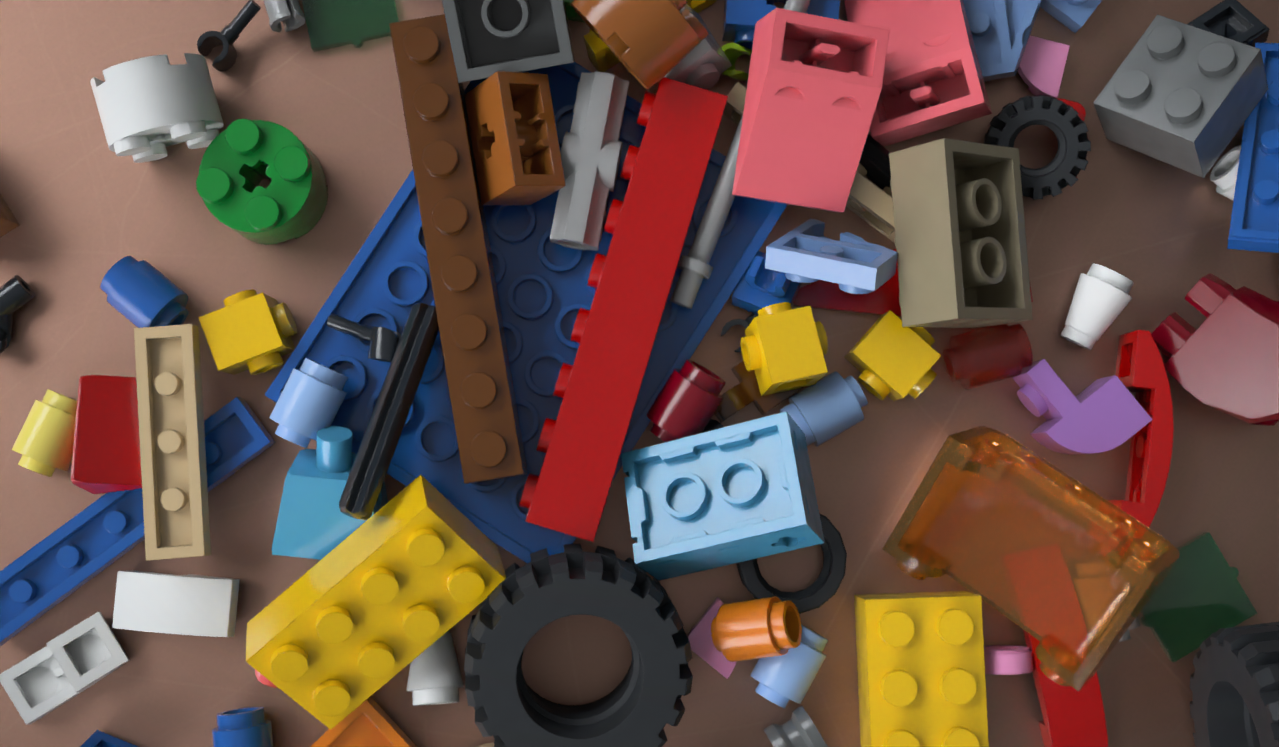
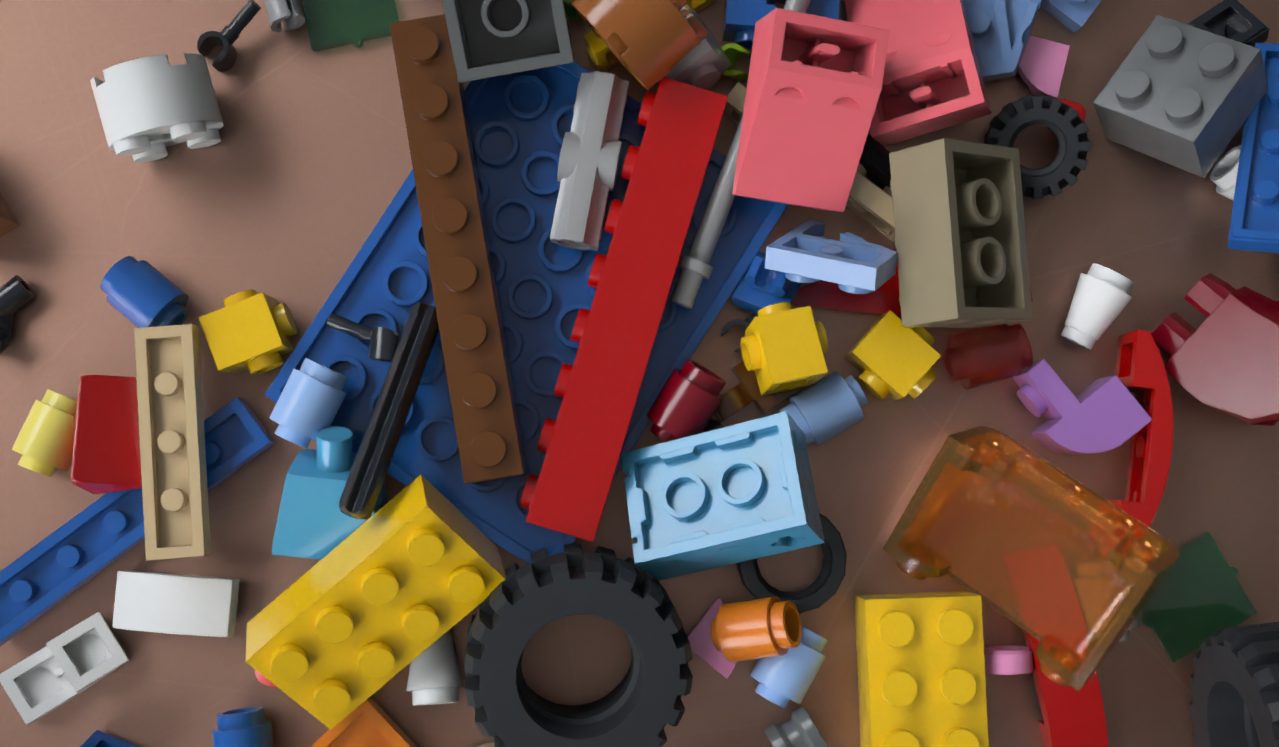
green brick [196,119,328,245] -> none
dark orange brick [464,71,566,205] -> none

